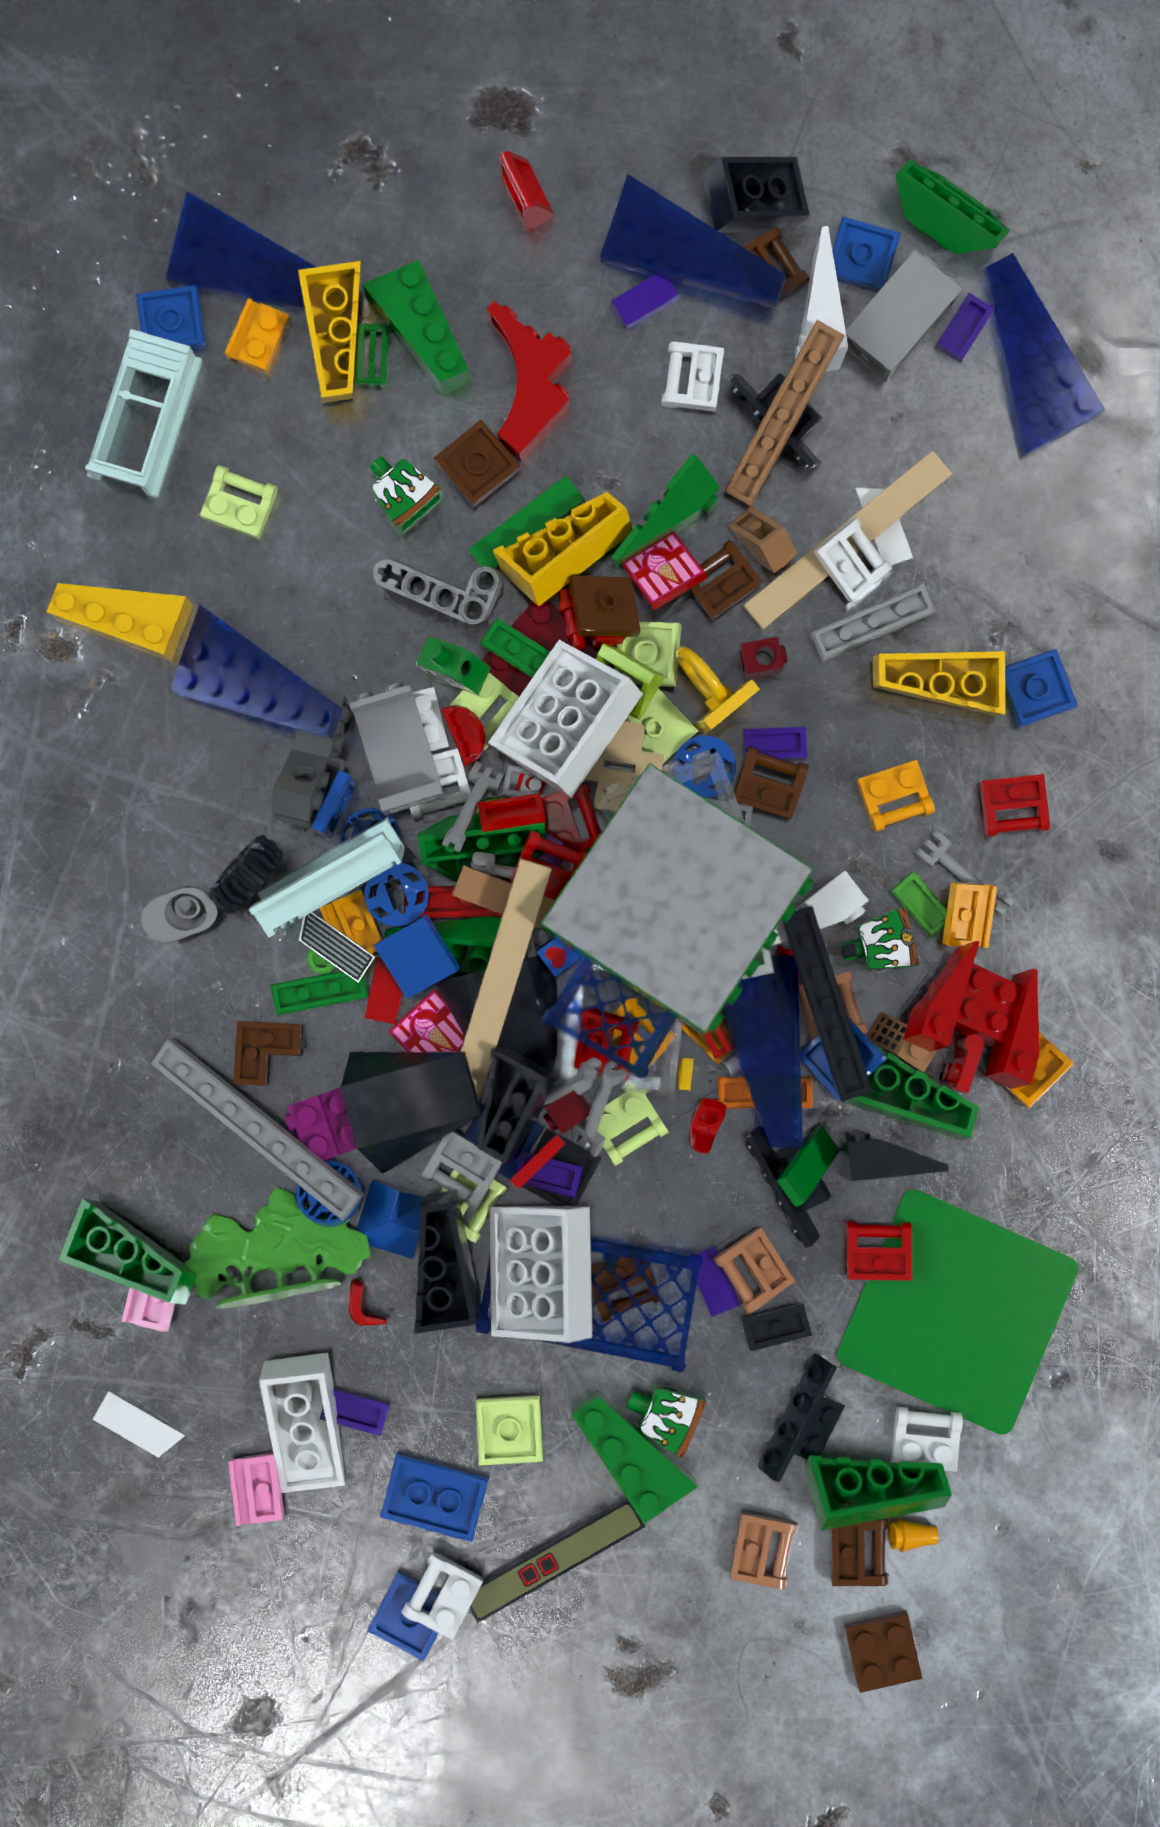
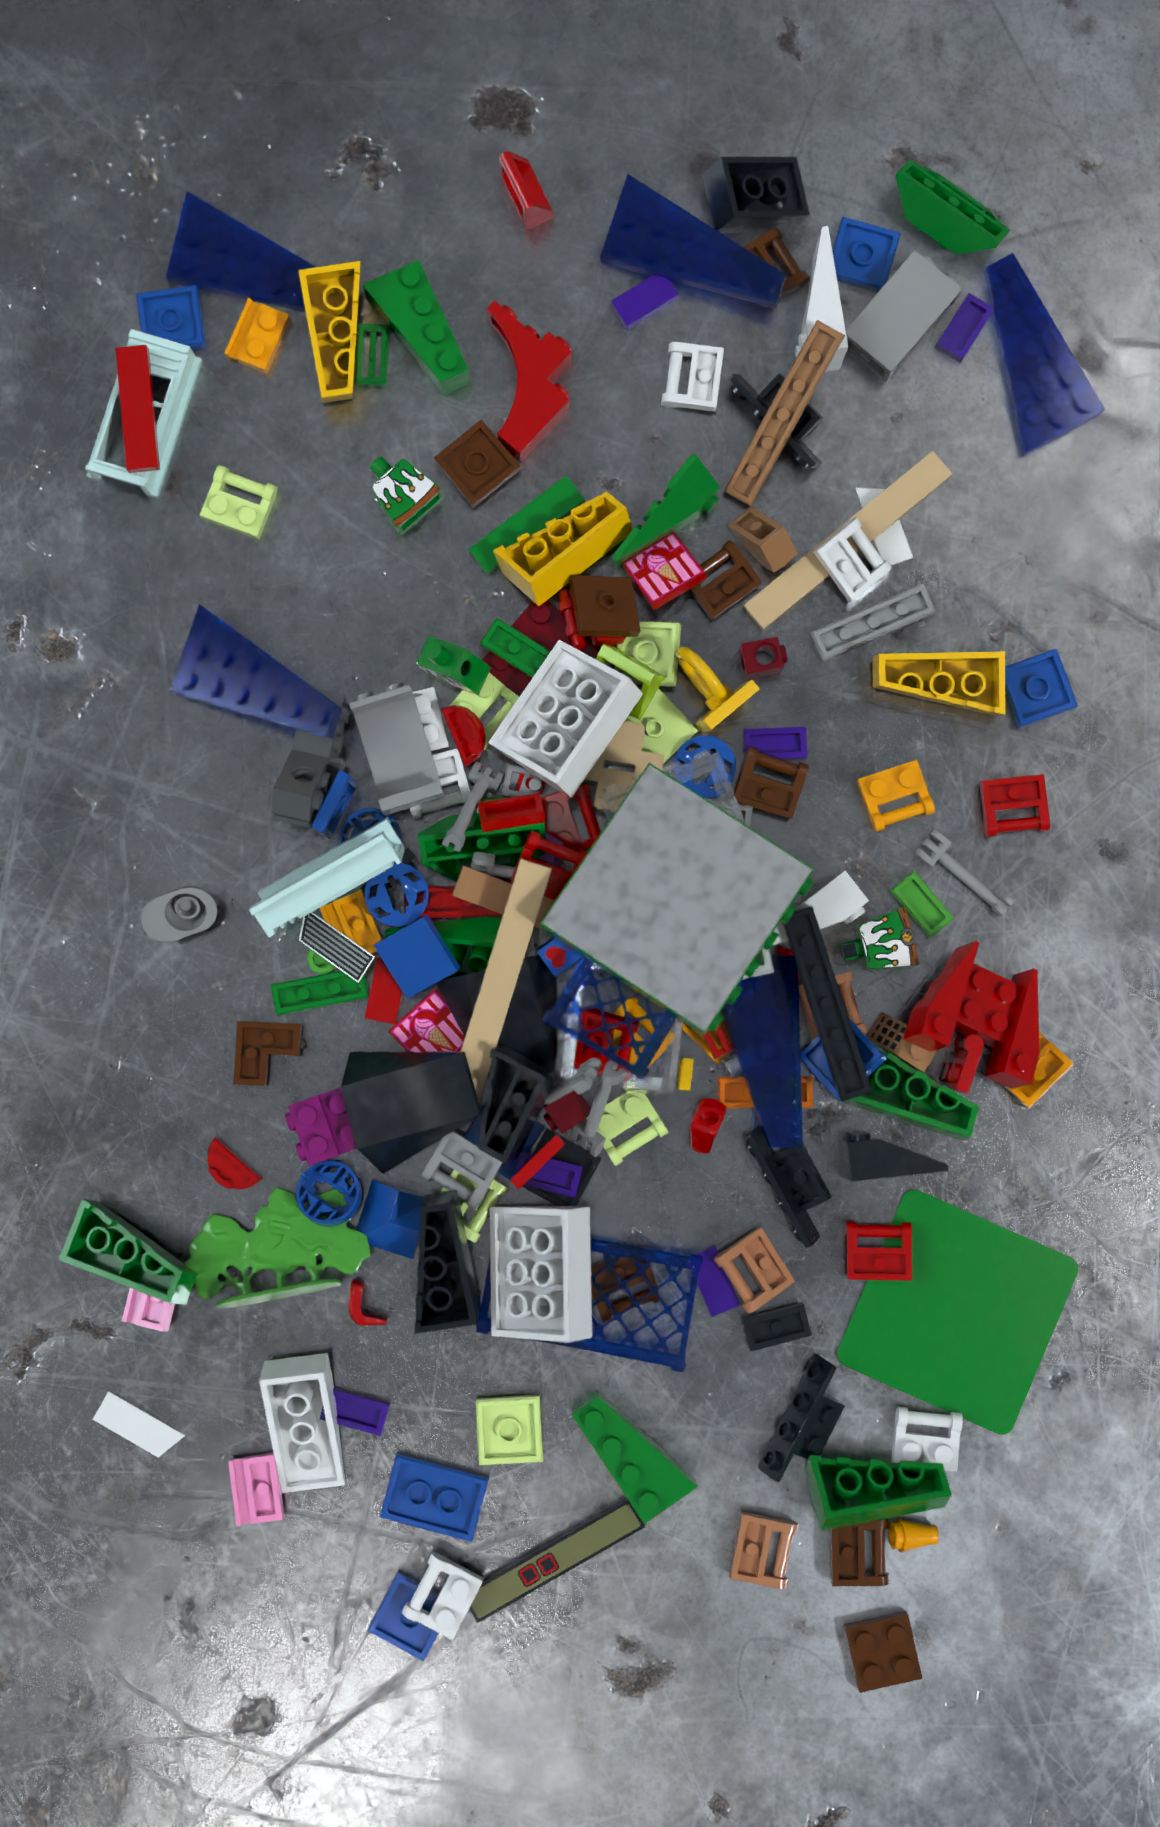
yellow wedge [46,583,194,662] -> none
light grey tile [151,1038,364,1221] -> none
black gear [209,835,283,914] -> none
light grey beam [373,559,503,624] -> none
torso [626,1383,707,1459] -> none
green tile [777,1126,840,1207] -> none
light orange plate [942,882,997,948] -> none
none -> red tile [115,345,160,473]
none -> red tile [207,1137,263,1190]

